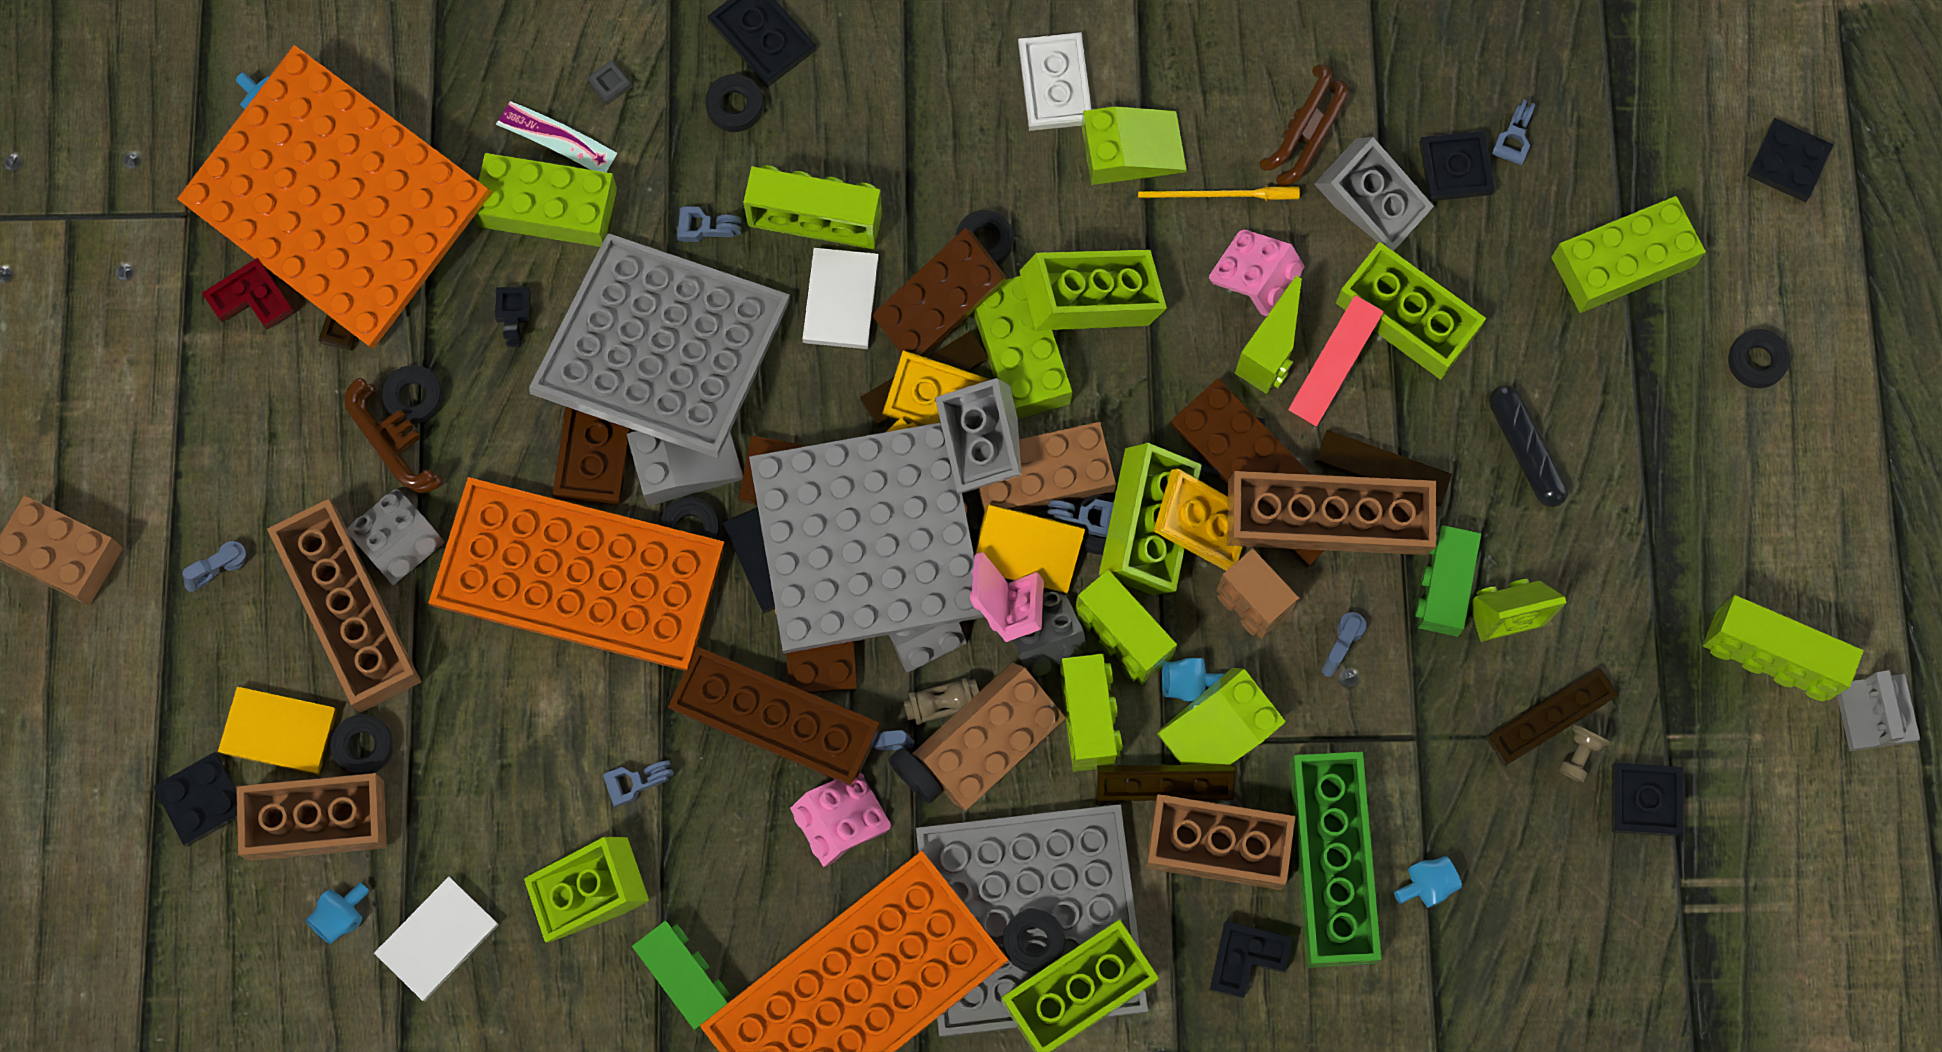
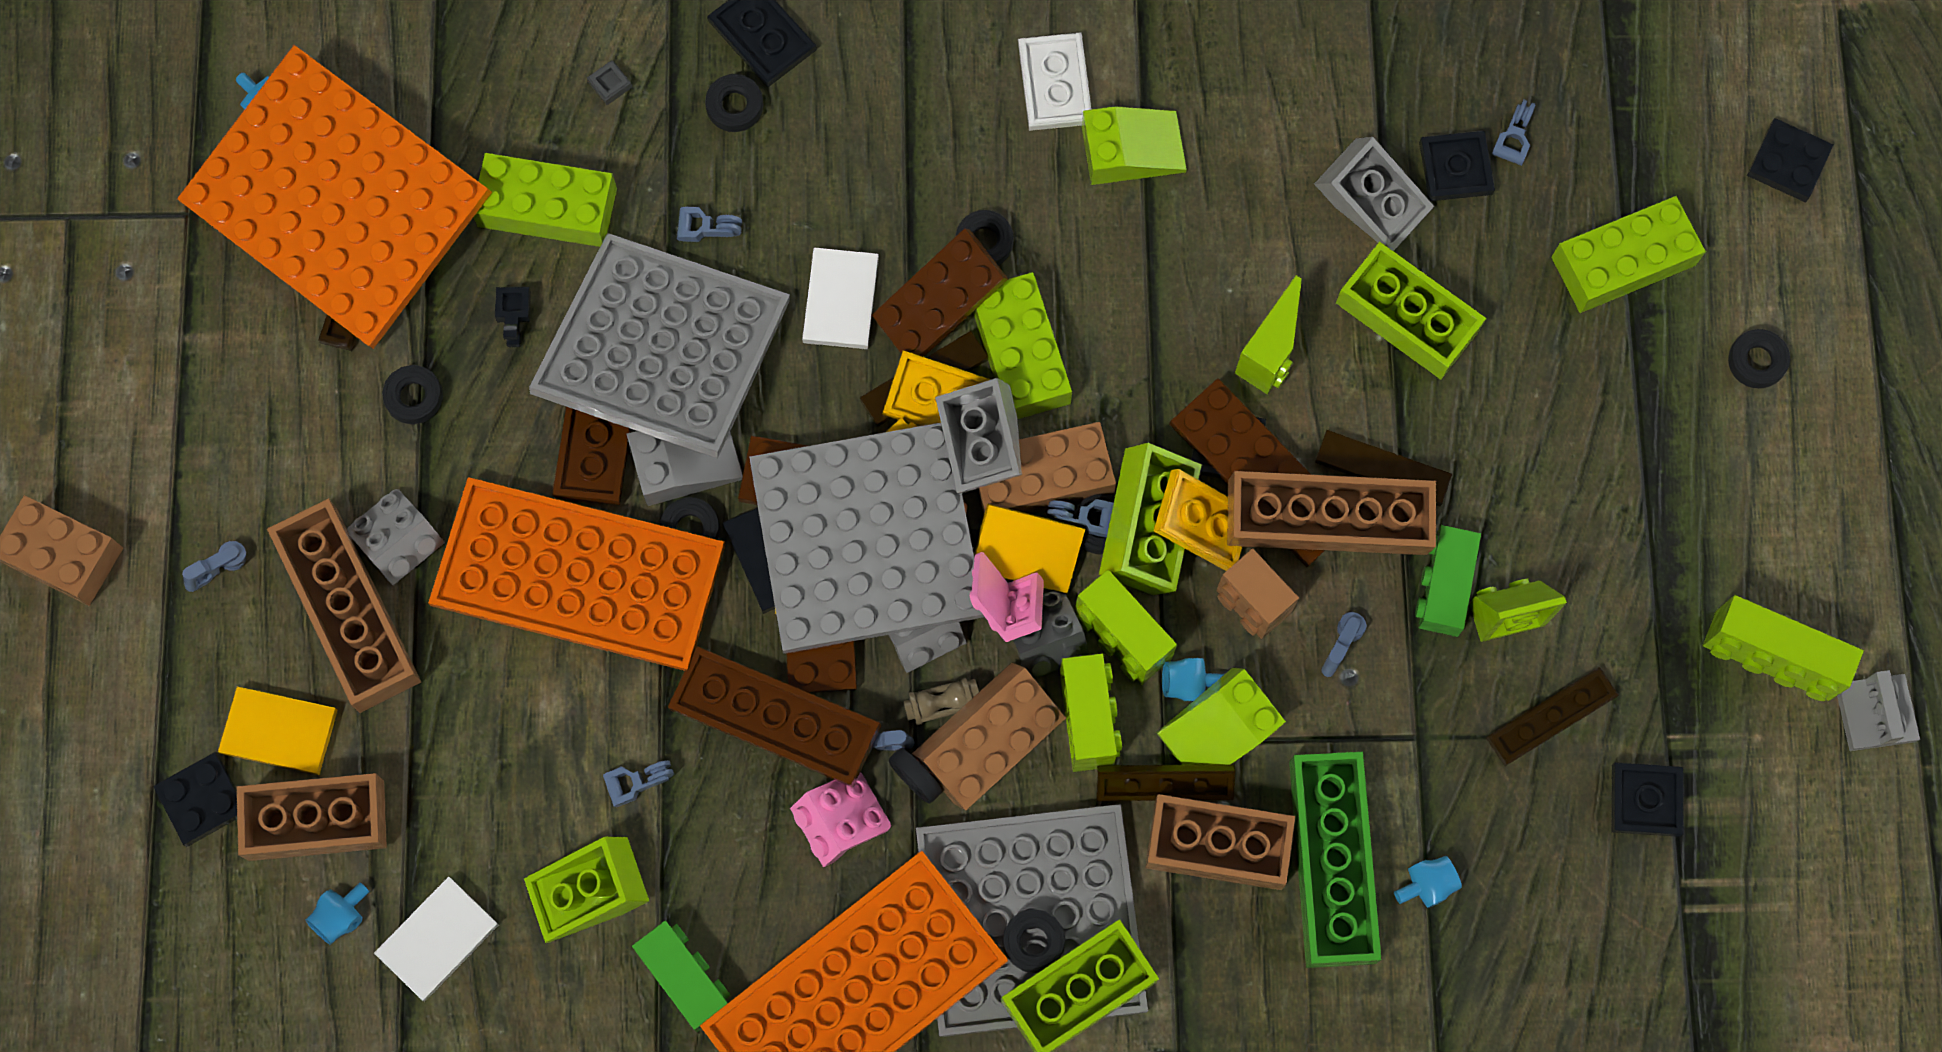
dark red plate [202,258,294,330] -> none
black tyre [330,714,394,775] -> none
reddish brown piece [344,378,443,493] -> none
sticker [496,101,617,172] -> none
lime brick [743,165,882,249] -> none
lime brick [1020,250,1167,331] -> none
yellow piece [1138,185,1300,201] -> none
bright pink bracket [1209,230,1305,316] -> none
black plate [1209,921,1293,999] -> none
reddish brown piece [1260,64,1348,186] -> none
coral tile [1288,295,1384,426] -> none
black piece [1489,385,1569,507] -> none
dark tan piece [1558,725,1611,783] -> none

